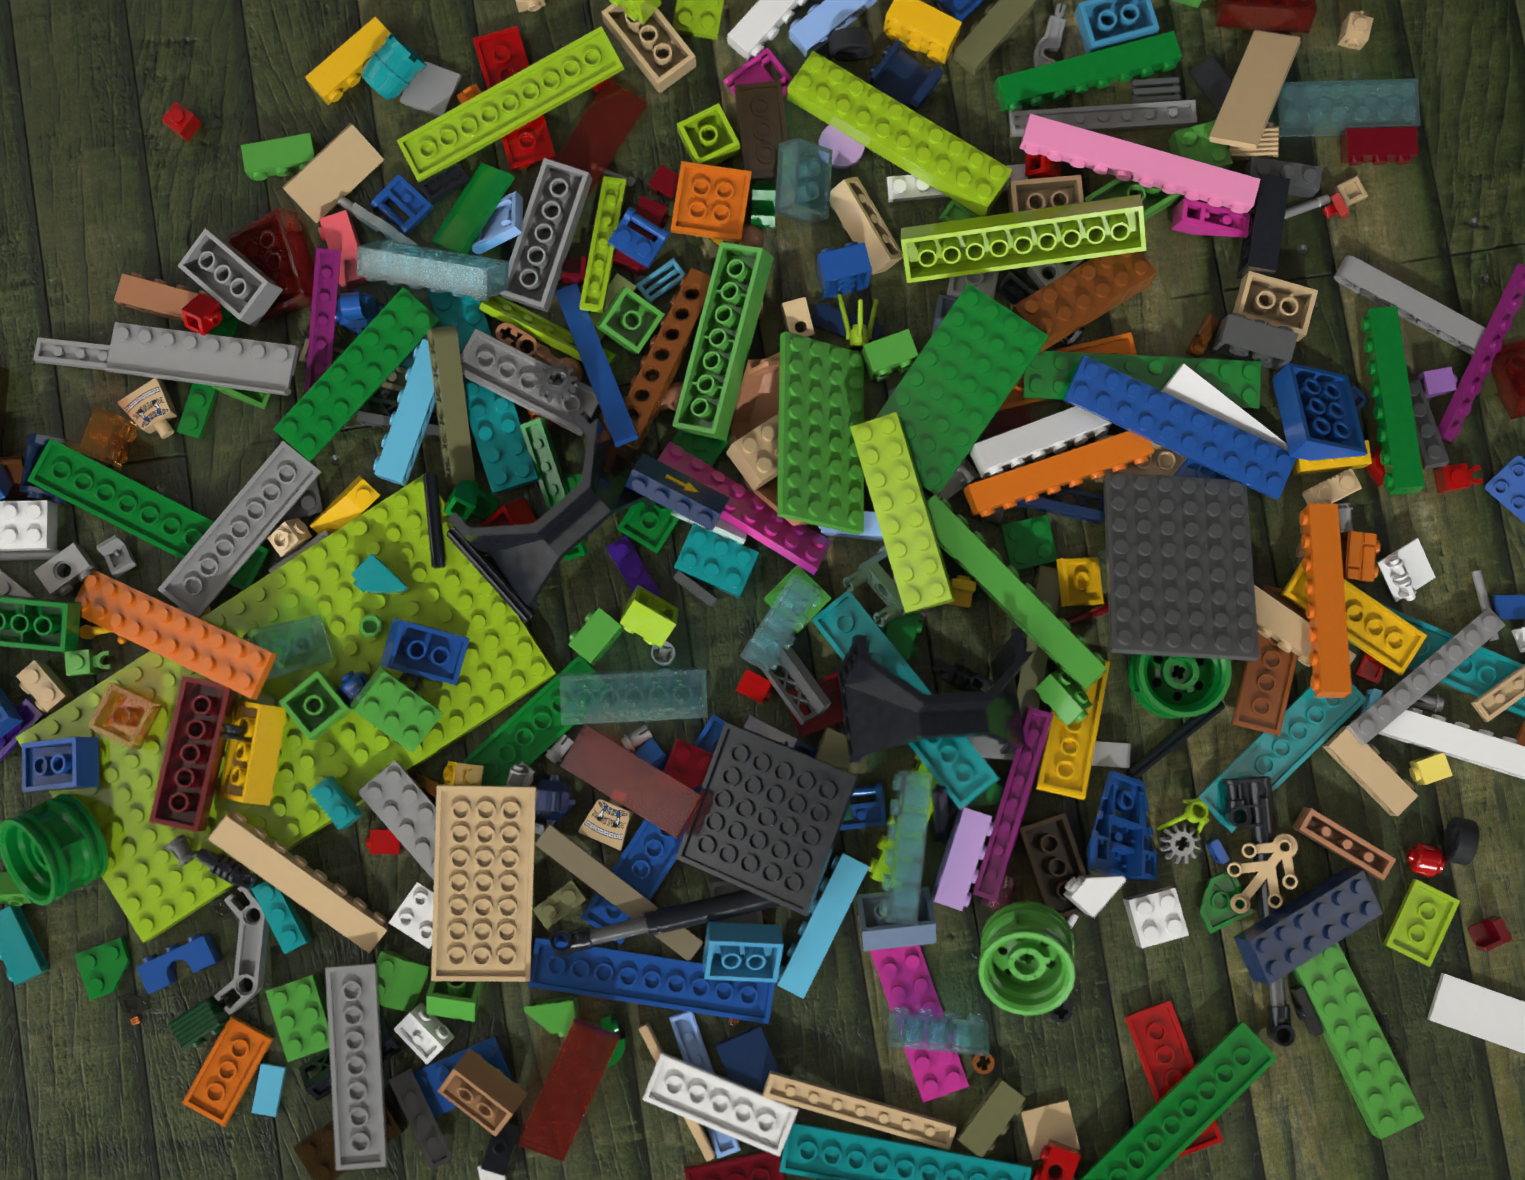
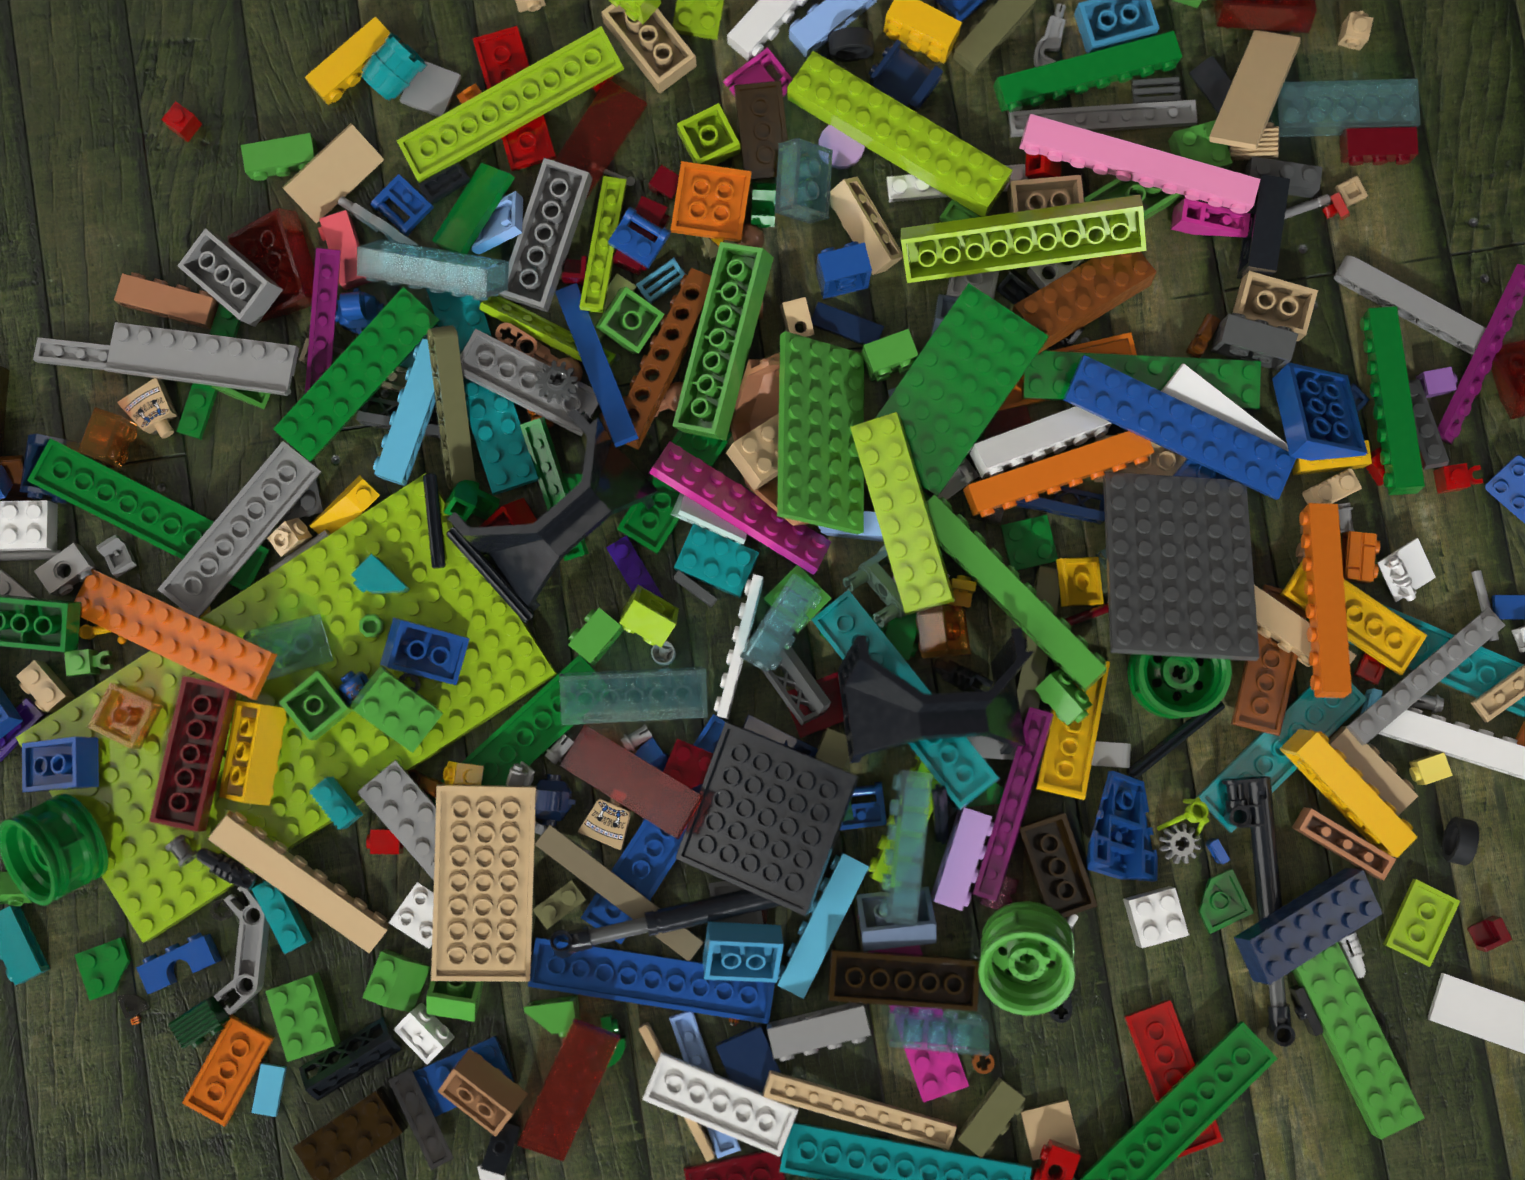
red brick [181,293,223,336] -> none
black bush [221,723,246,740] -> none
light grey plate [325,963,388,1170] -> none
dark blue brick [626,453,729,531] -> none
red brick [736,669,774,704] -> none
lime plant [837,293,878,346] -> none
white slope [1063,874,1126,918] -> none
tan plant [1227,834,1298,913] -> none
red head [1406,842,1445,877] -> none
none -> white plate [714,574,764,720]
none -> light grey brick [767,1002,871,1061]
none -> dark brown brick [828,948,979,1012]
none -> clear orange brick [916,606,971,658]
none -> yellow brick [1280,729,1417,858]
none -> white hinge [1338,931,1366,979]

